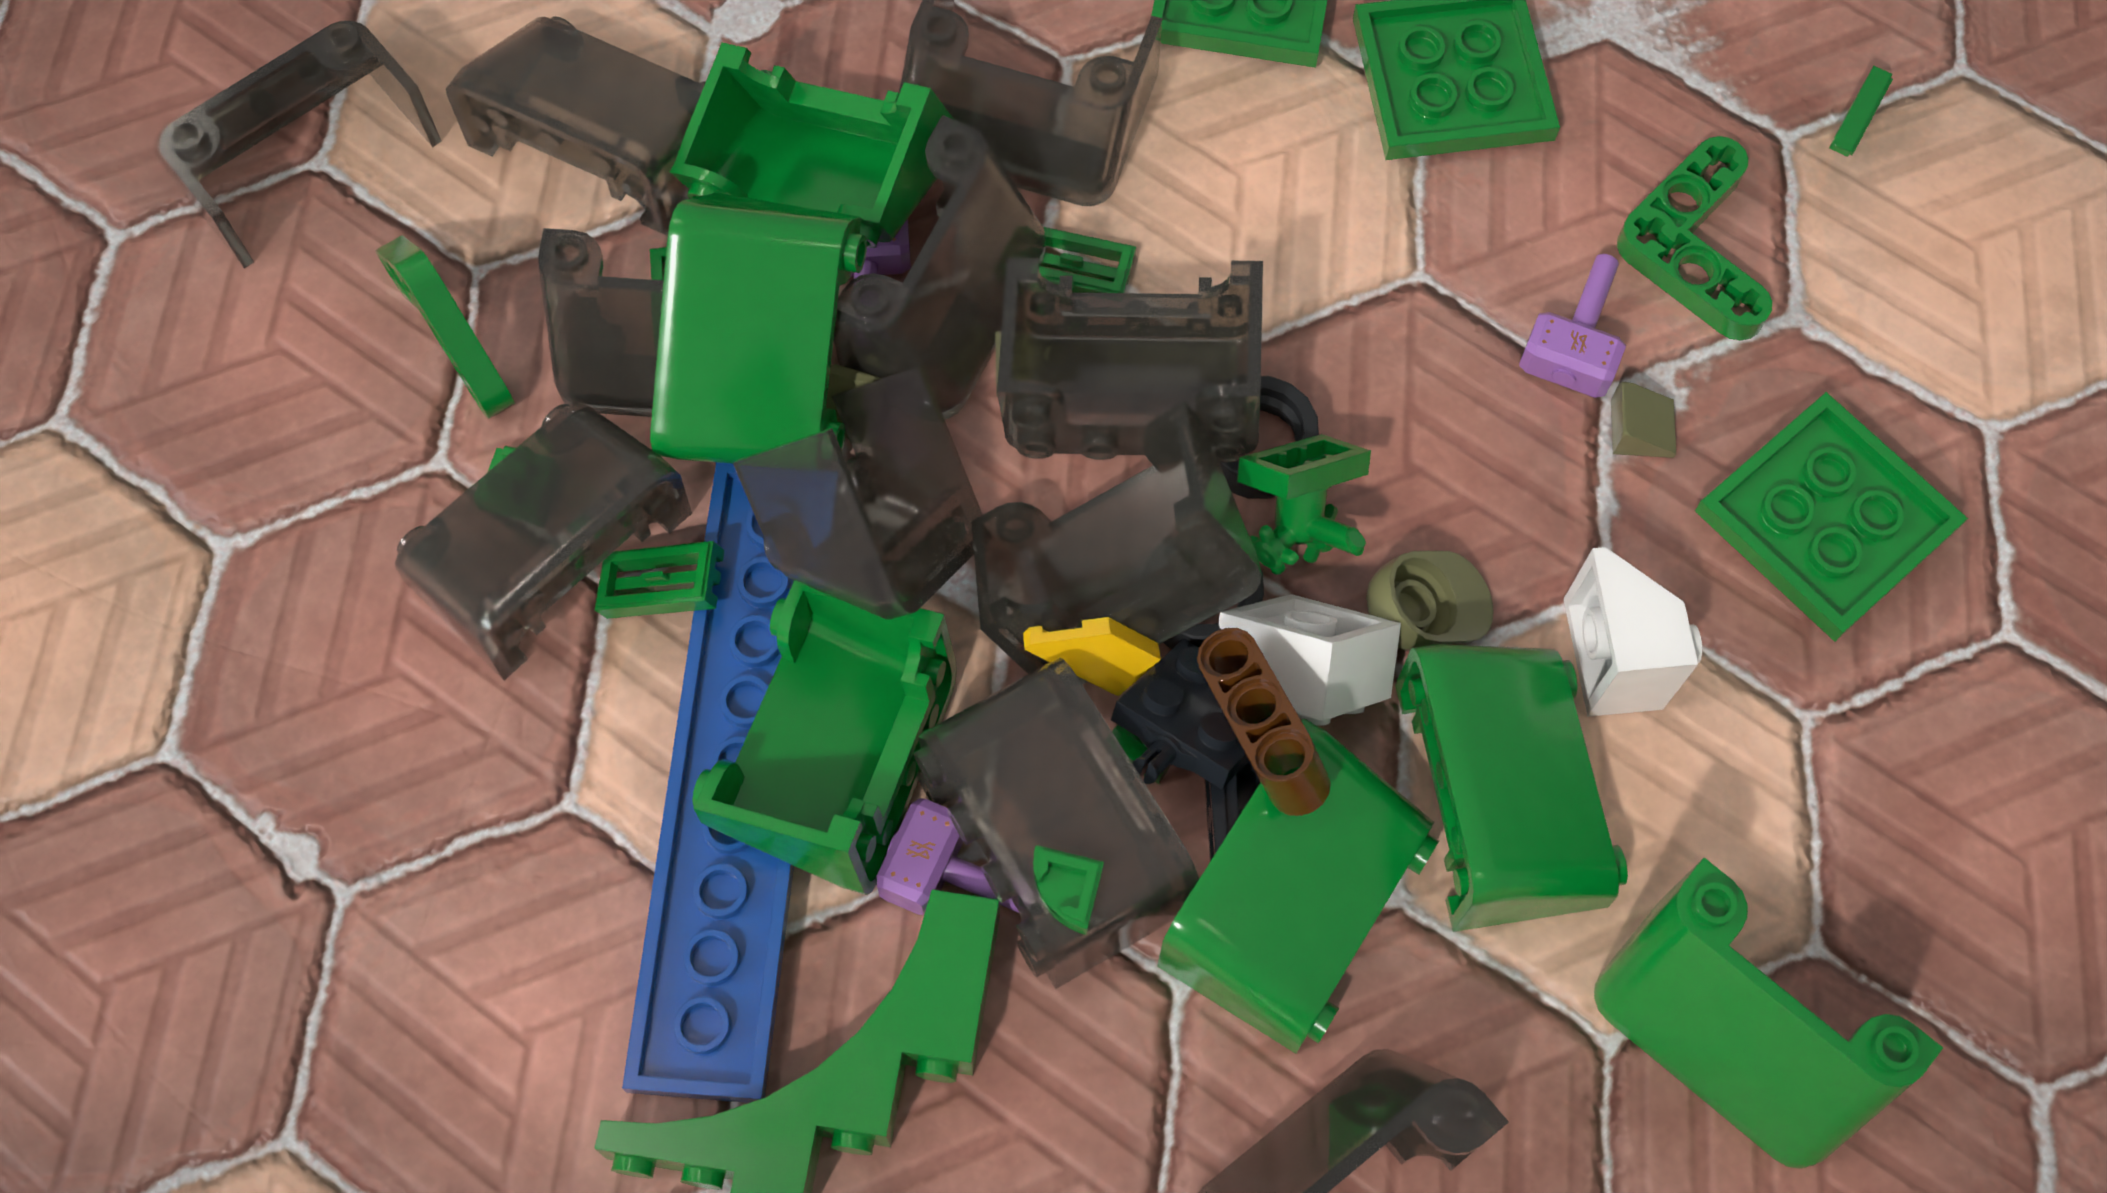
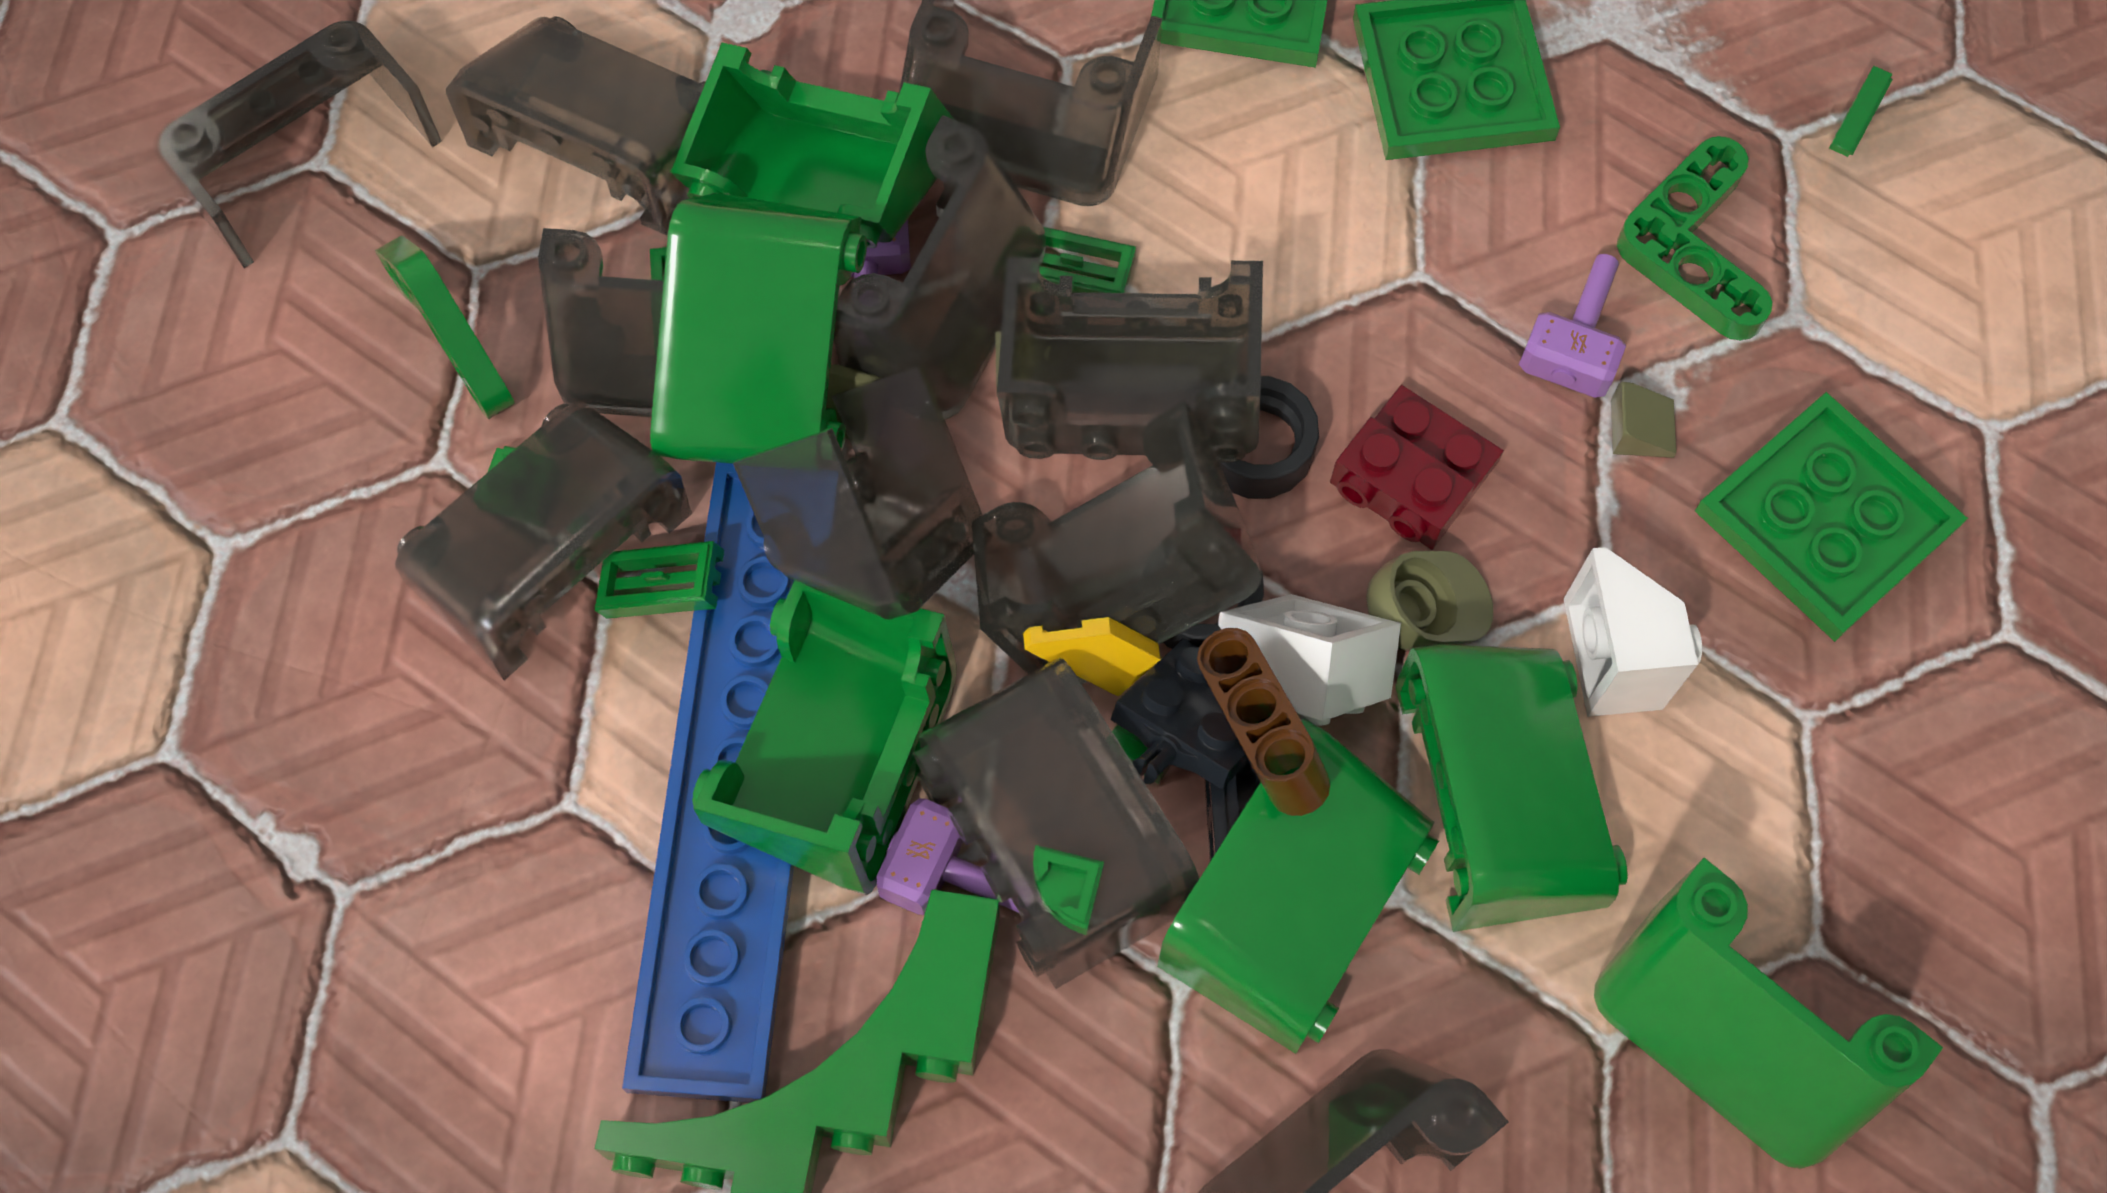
green piece [1237,434,1371,575] -> none
none -> dark red plate [1330,384,1504,550]

